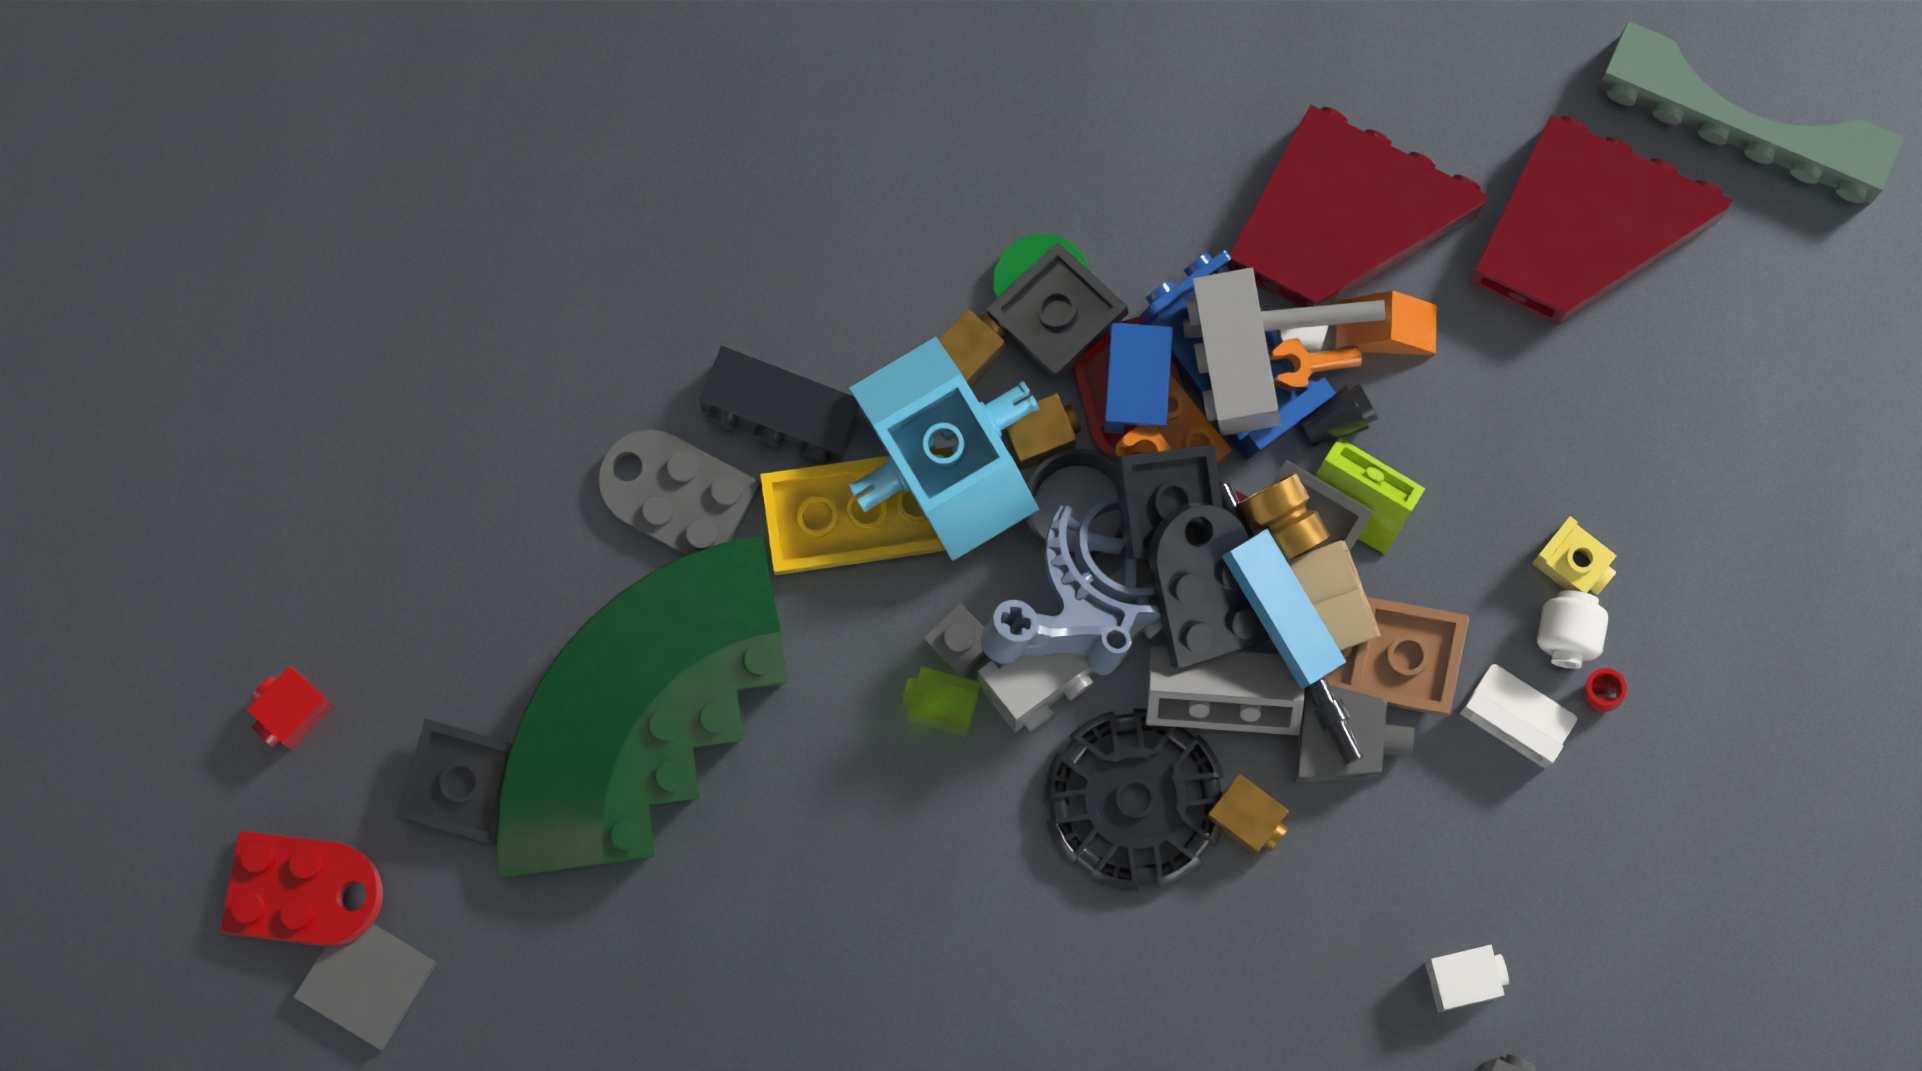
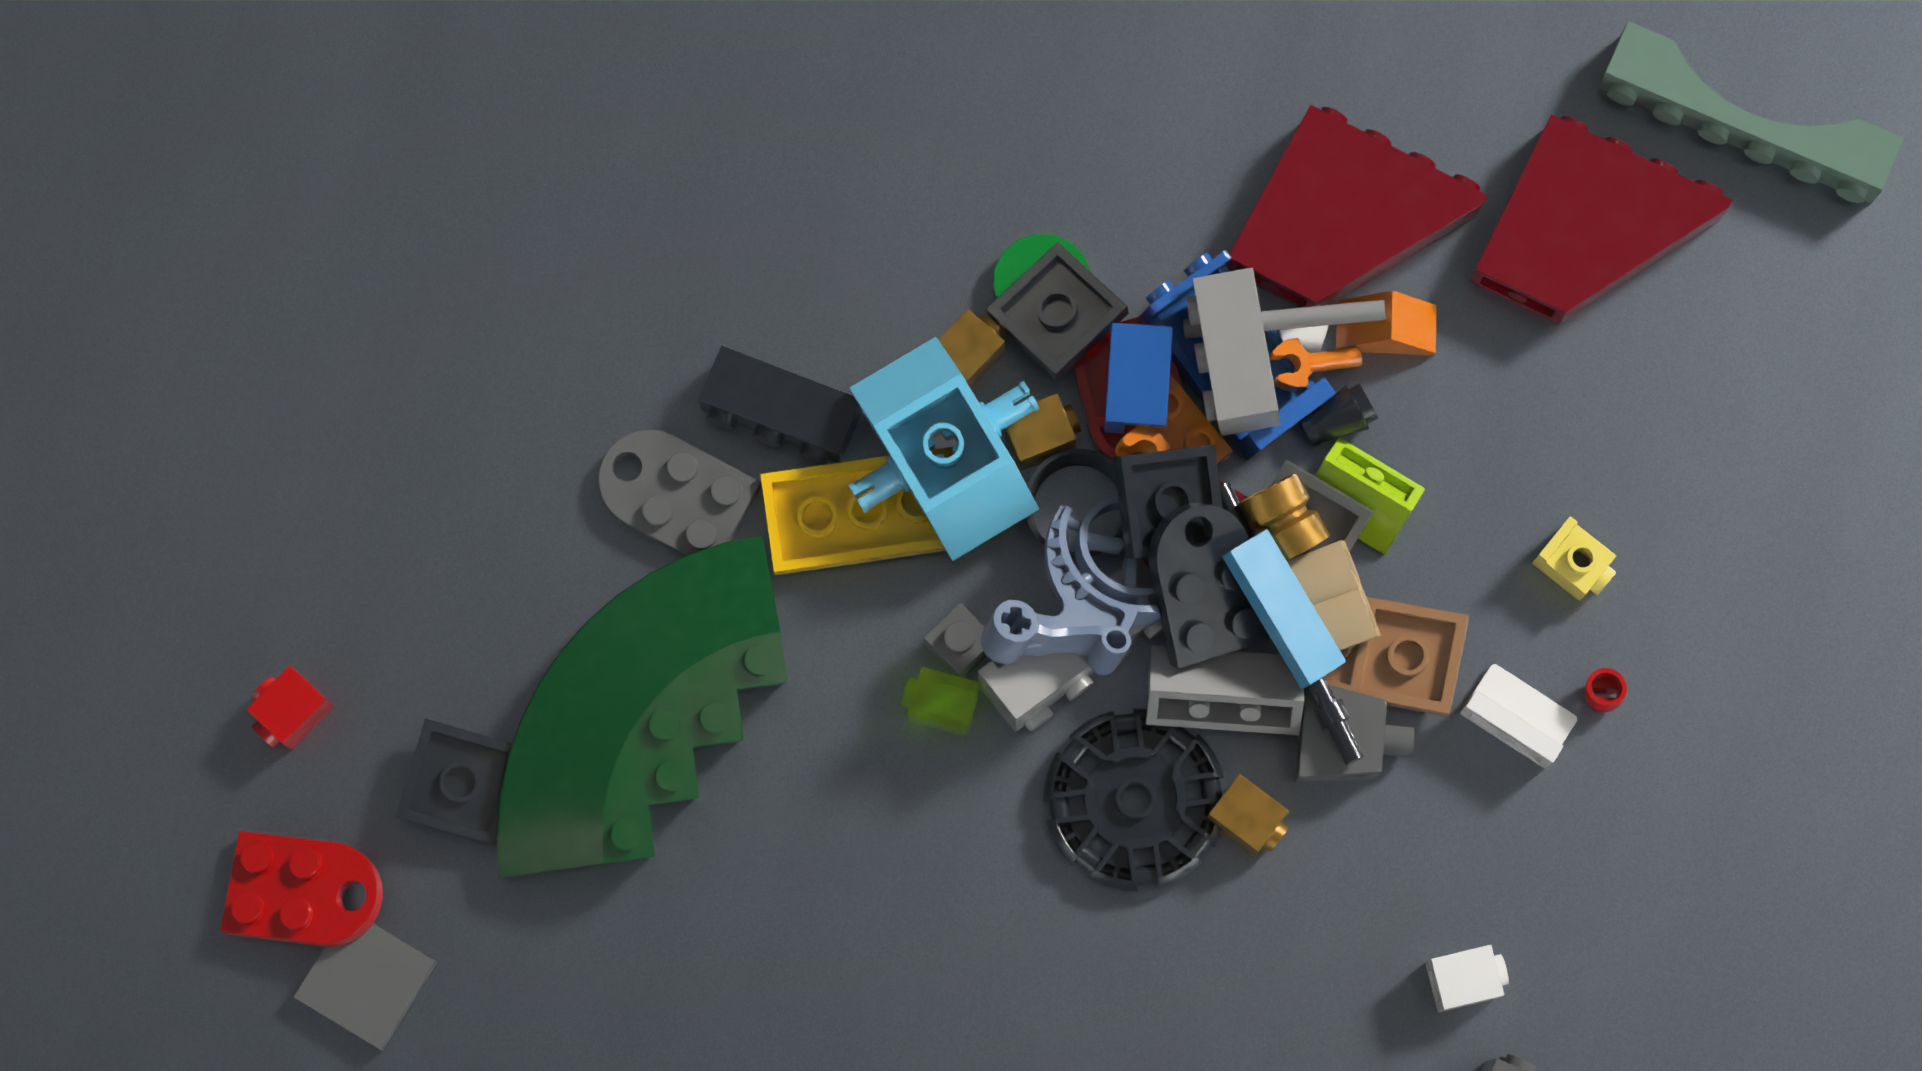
white head [1537,590,1608,669] -> none

